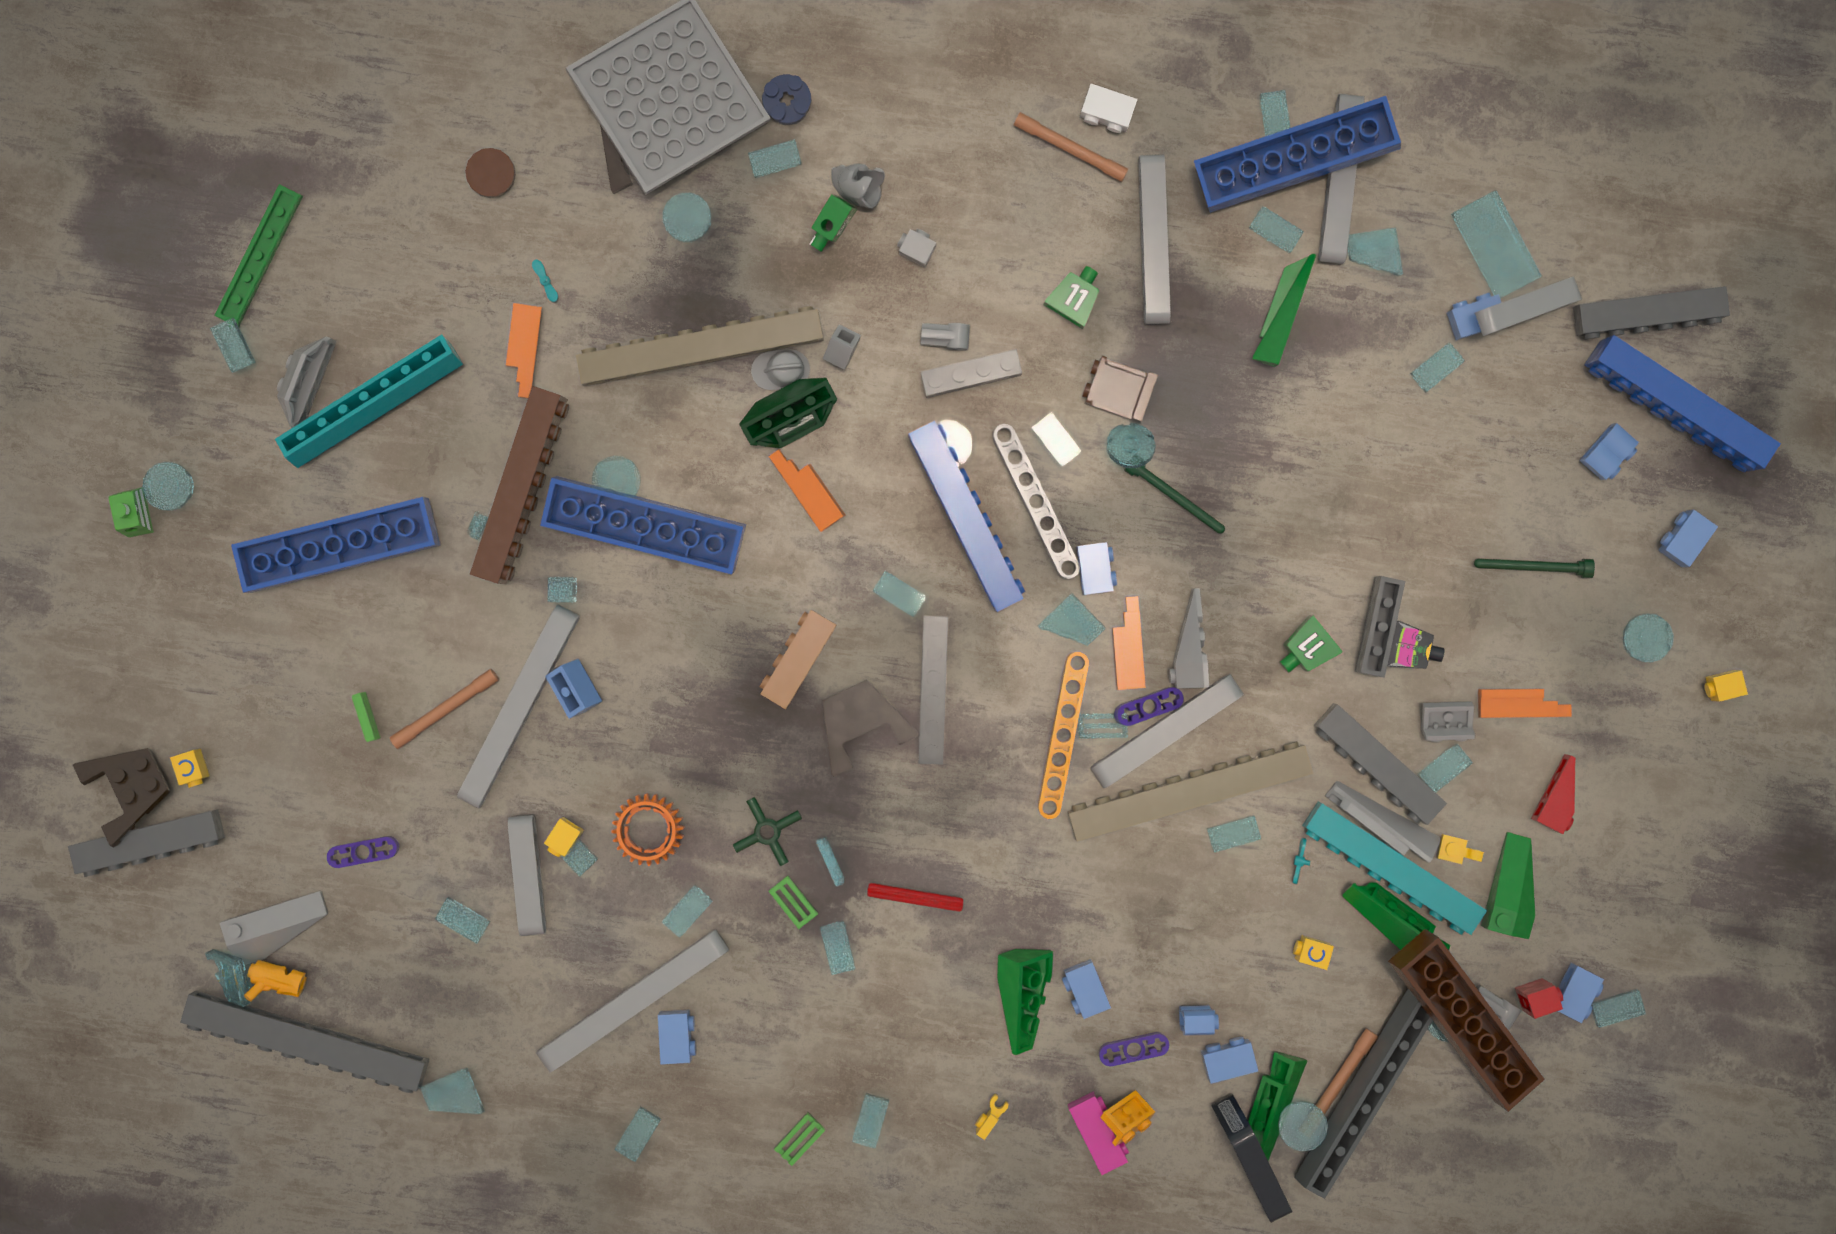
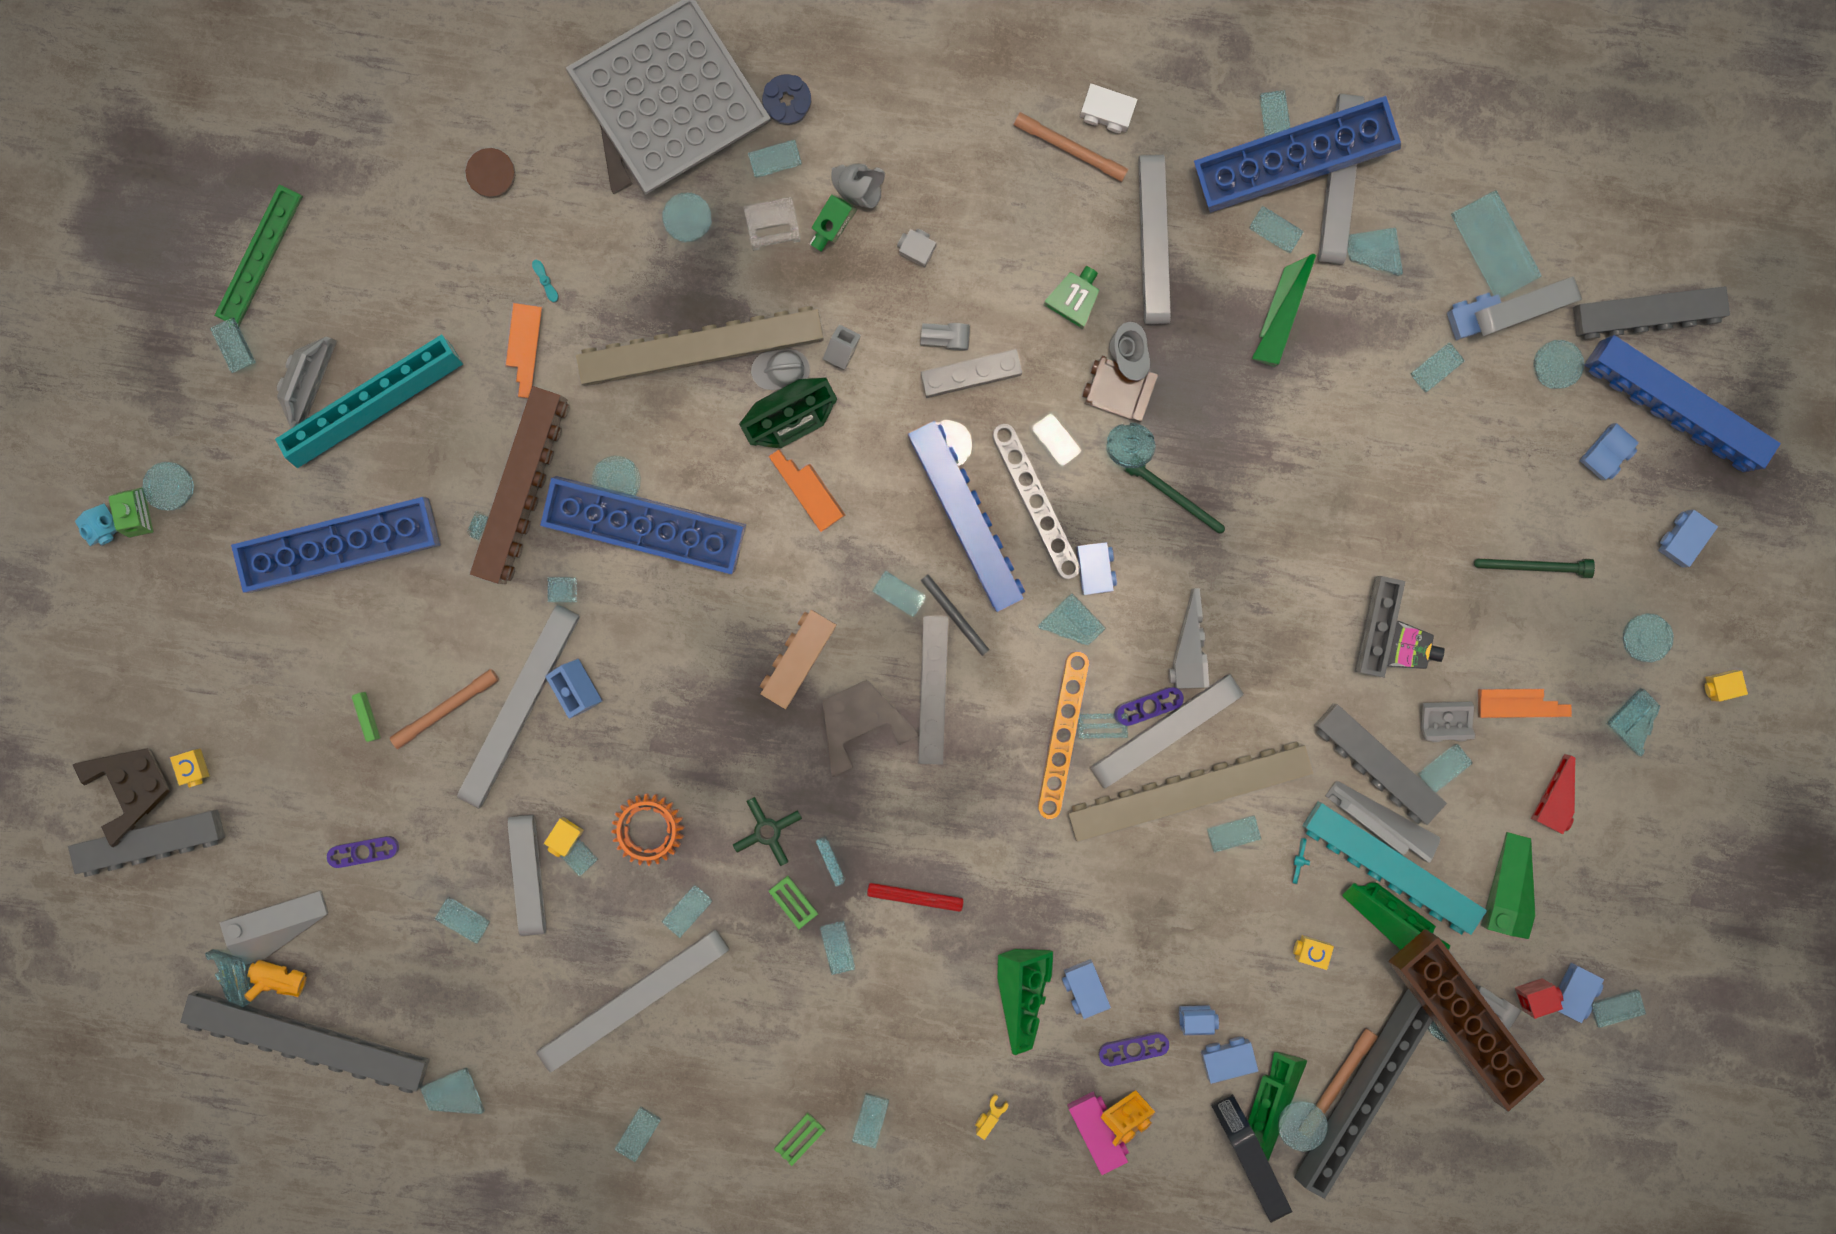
medium blue brick [658,1010,696,1064] -> none
piece [1112,596,1146,690] -> none
green torso [1280,615,1343,673] -> none
yellow plate [1436,834,1484,864] -> none
none -> medium azure brick [75,504,117,546]
none -> clear plate [744,197,801,251]
none -> dark grey bar [921,574,989,656]
none -> light grey piece [1109,322,1150,381]
none -> clear light blue tile [1534,340,1584,389]
none -> clear light blue wing [1607,688,1661,756]

